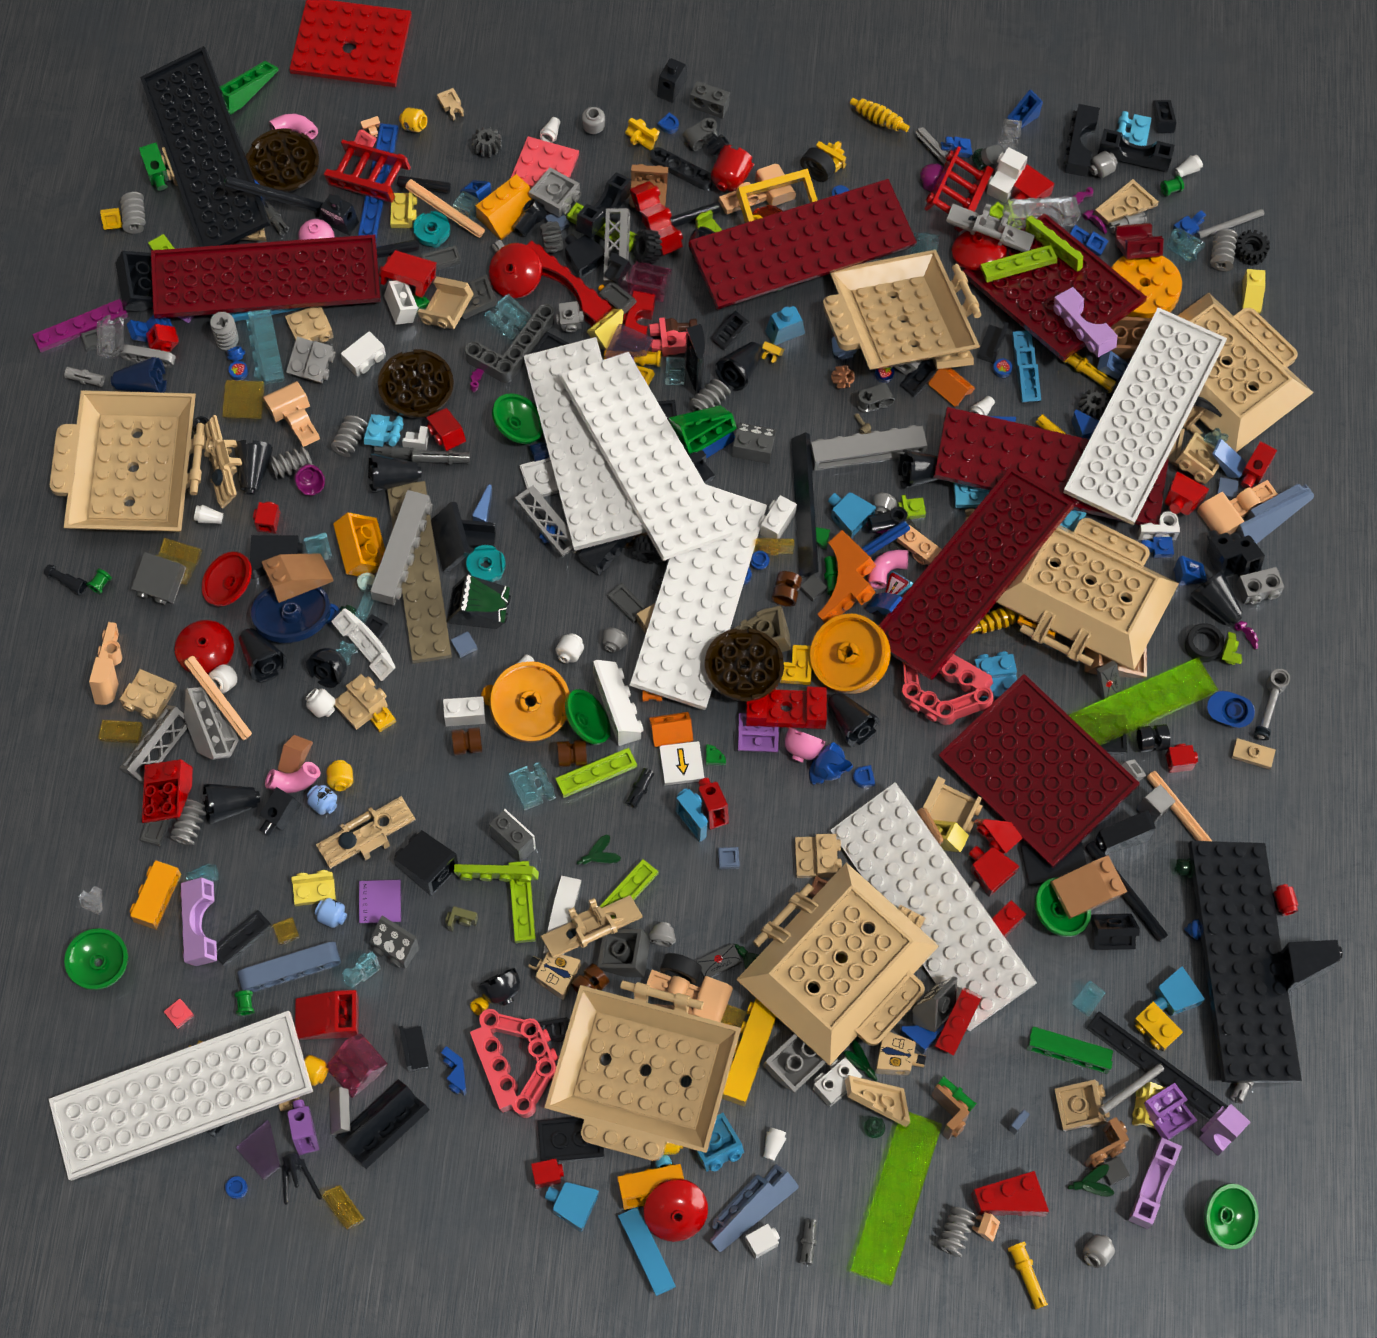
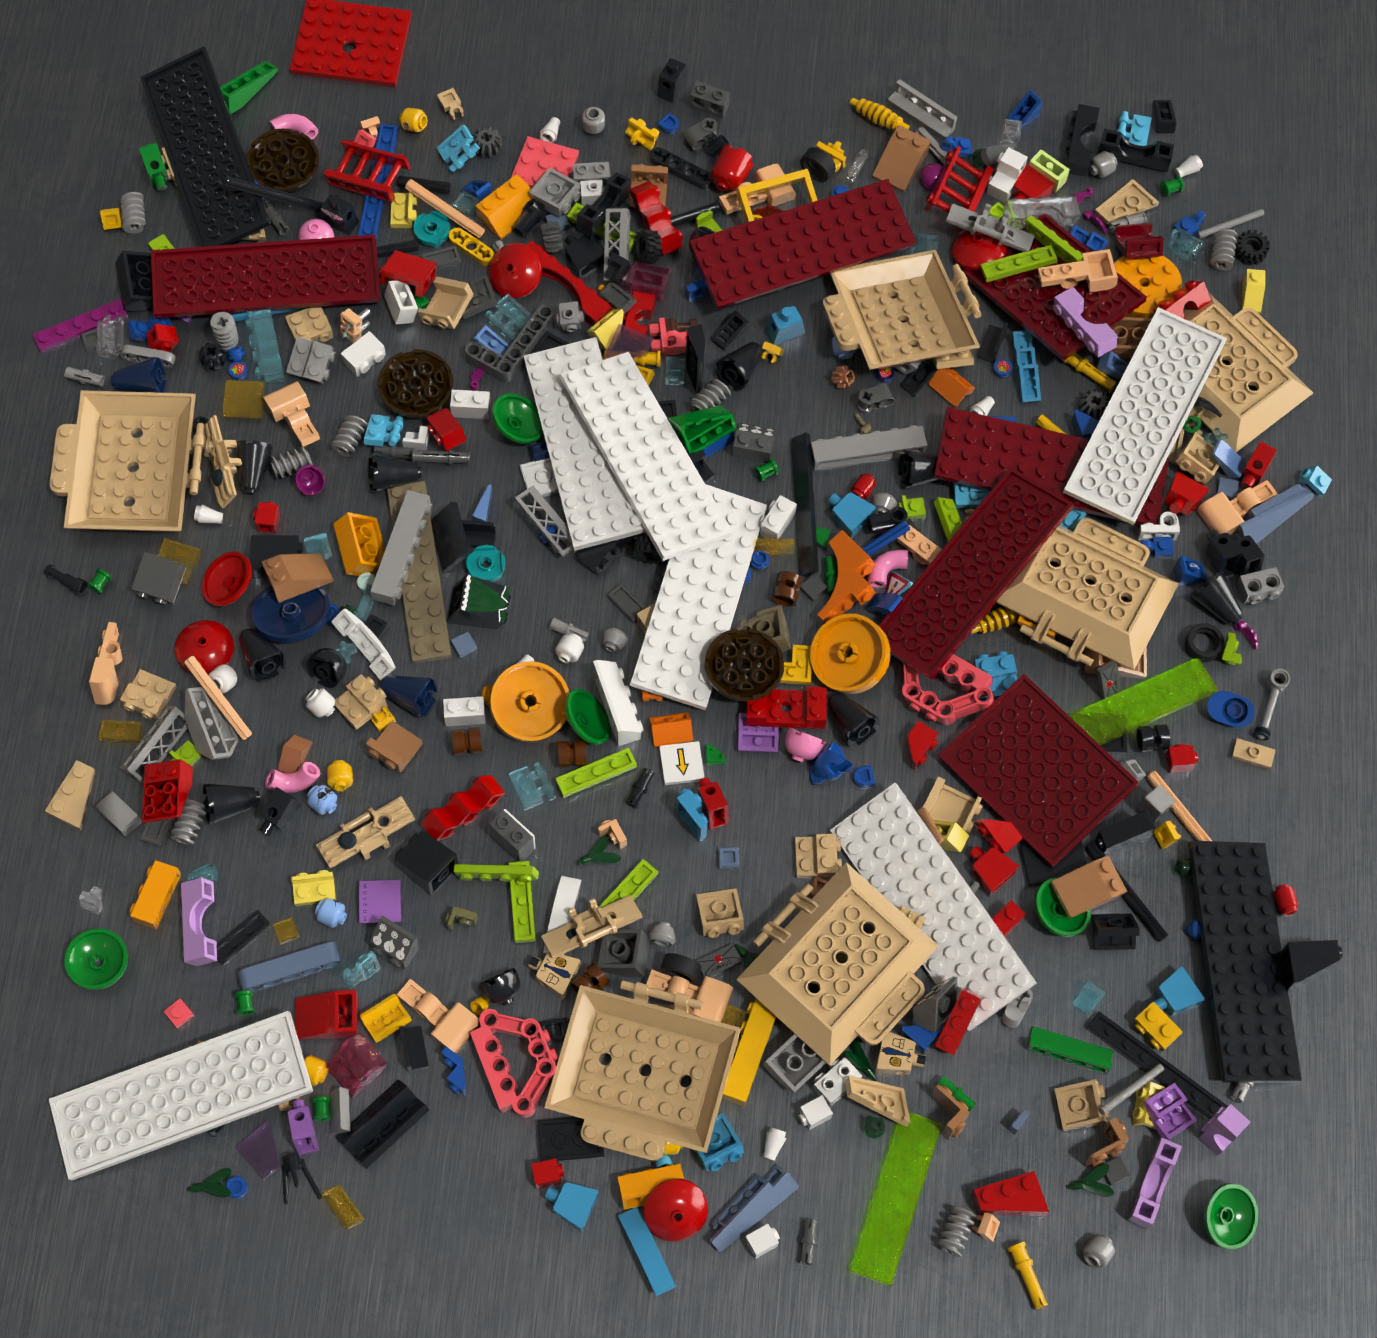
none -> tan wing [45,760,95,831]
none -> light grey piece [96,791,142,837]
none -> lime bracket [169,740,203,766]
none -> dark green piece [187,1168,232,1198]
none -> black piece [199,342,227,370]
none -> green bush [312,1096,332,1122]
none -> light nougat piece [340,308,370,343]
none -> yellow bracket [360,994,412,1043]
none -> medium nougat bracket [366,722,423,773]
none -> dark blue cone [380,675,438,717]
none -> light nougat plate [397,979,481,1054]
none -> red brick [421,775,505,841]
none -> medium azure plate [437,124,480,172]
none -> yellow beam [449,228,494,266]
none -> white brick [450,390,491,419]
none -> medium blue slope [472,325,510,356]
none -> light grey axle [550,618,589,643]
none -> light grey brick [573,162,610,191]
none -> white brick [580,180,605,206]
none -> light nougat bracket [598,819,627,849]
none -> blue slope [686,267,708,302]
none -> tan plate [696,888,744,938]
none -> green bush [754,459,779,482]
none -> white brick [798,1095,833,1130]
none -> clear axle [846,149,869,181]
none -> red brick [851,474,876,500]
none -> medium nougat slope [872,126,931,192]
none -> light grey fence [887,79,957,141]
none -> red slope [906,720,939,771]
none -> lime plate [934,497,962,542]
none -> light grey piece [1002,989,1033,1028]
none -> yellowish green brick [1029,150,1070,193]
none -> light nougat plate [1038,249,1118,292]
none -> arch [1153,280,1212,320]
none -> yellow tile [1154,821,1181,849]
none -> green bush [1183,415,1201,433]
none -> medium azure bracket [1297,466,1332,495]

